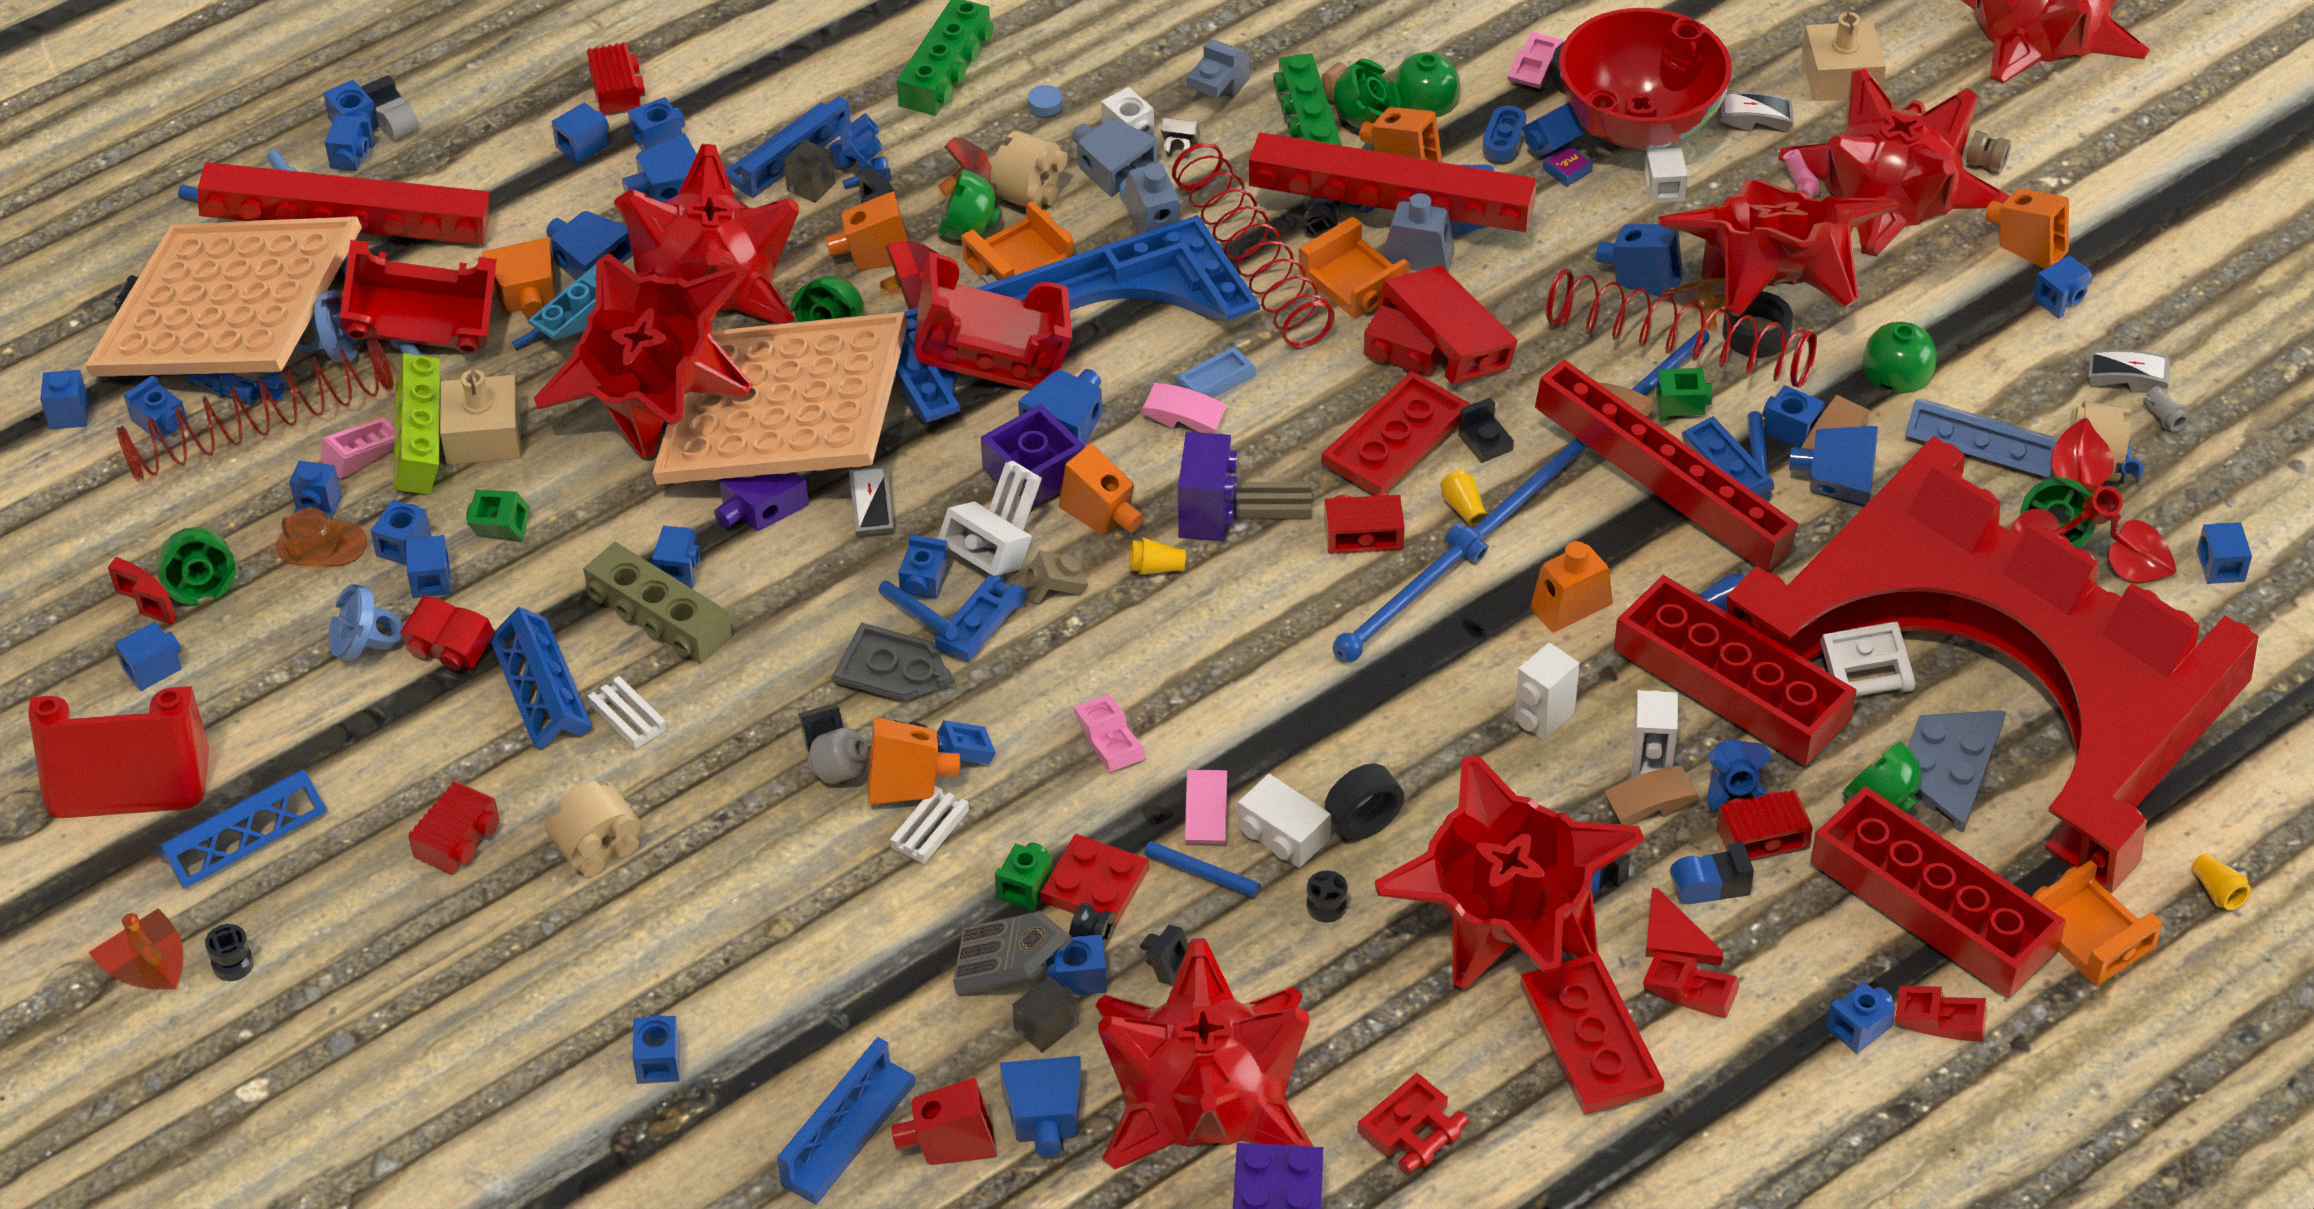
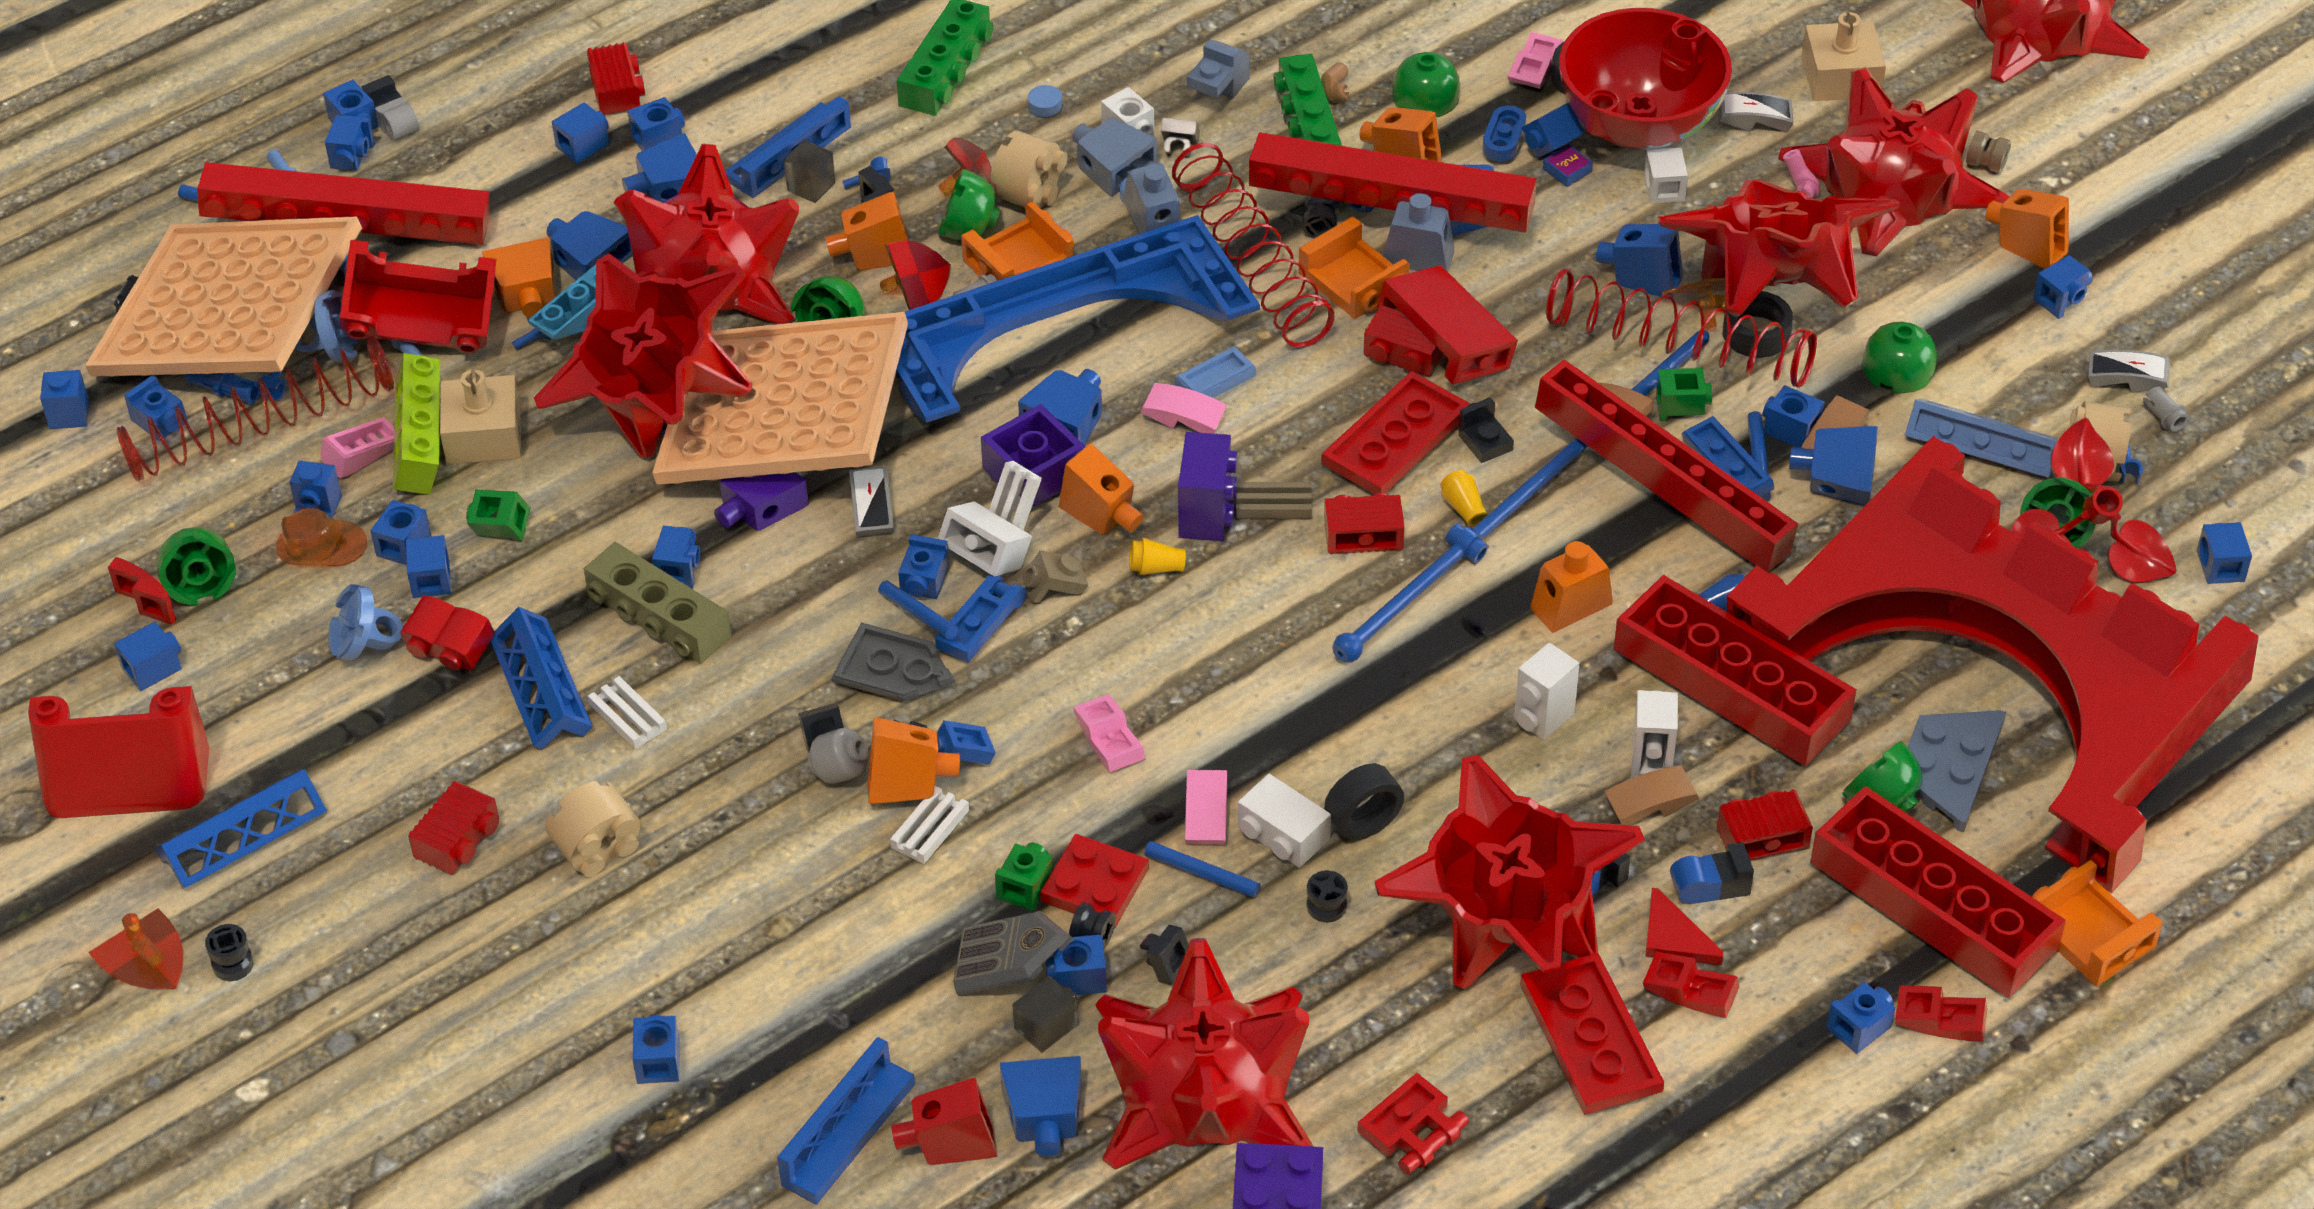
blue hips [827,113,882,170] -> none
red windscreen [914,252,1072,390] -> none
green cylinder [1333,58,1401,129] -> none
blue brick [1707,739,1773,811] -> none
white plate [1820,621,1915,697] -> none
yellow cone [2191,853,2251,910] -> none

